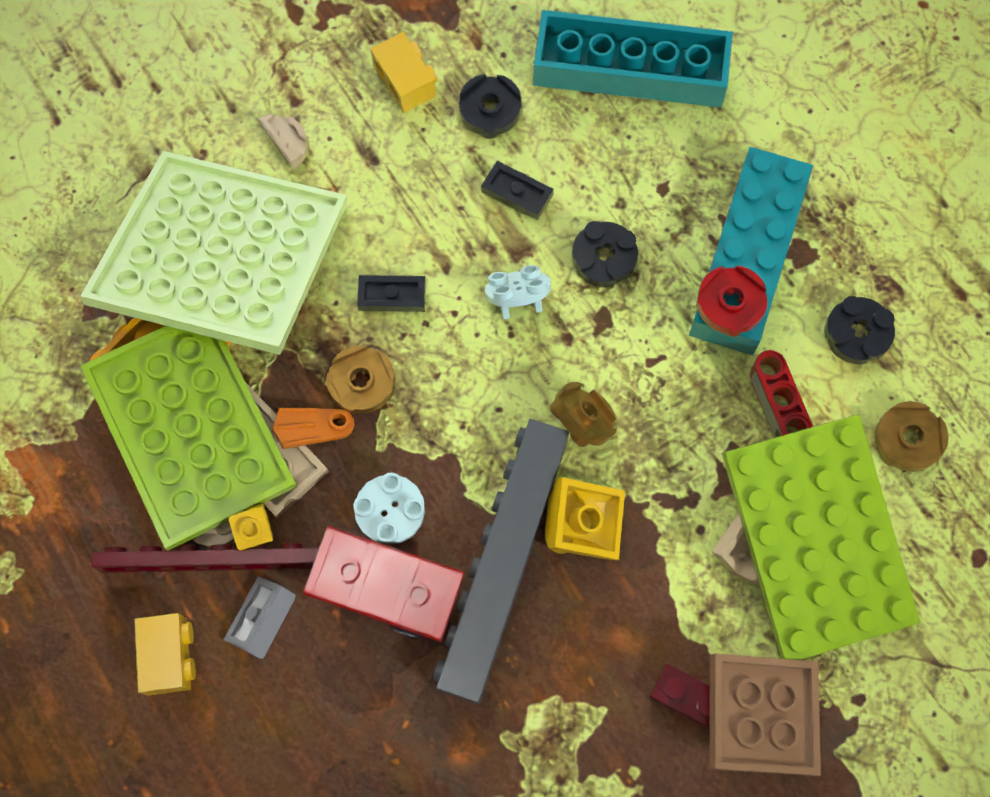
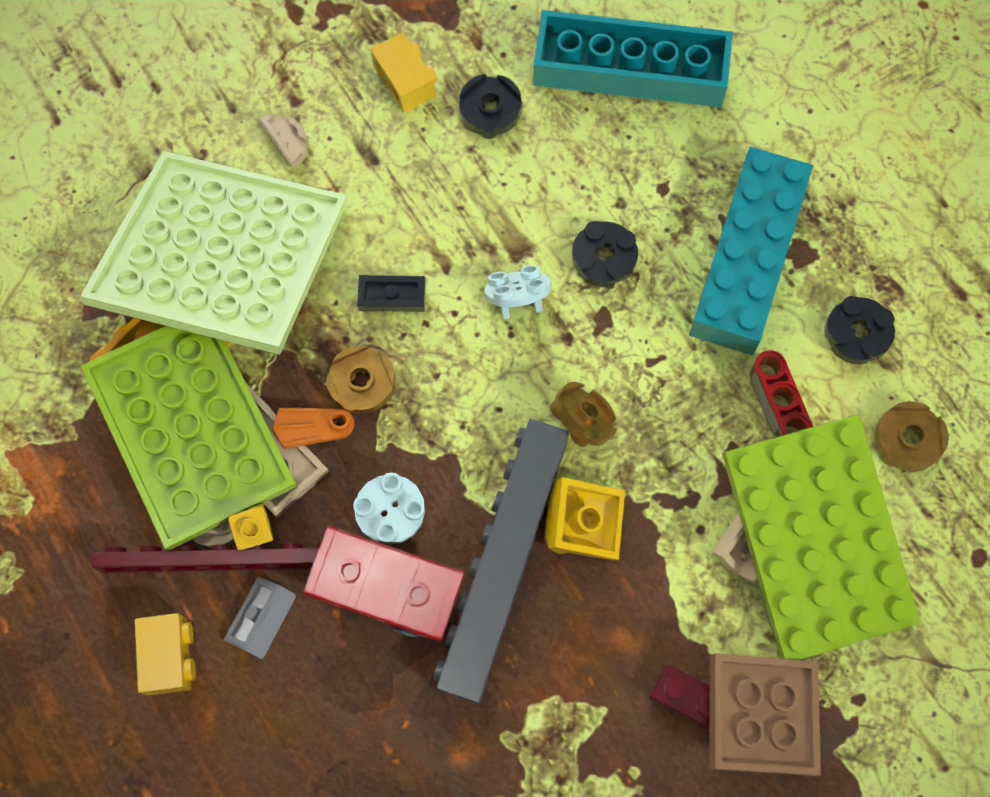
black plate [481,161,554,220] -> none
red plate [696,266,768,337] -> none

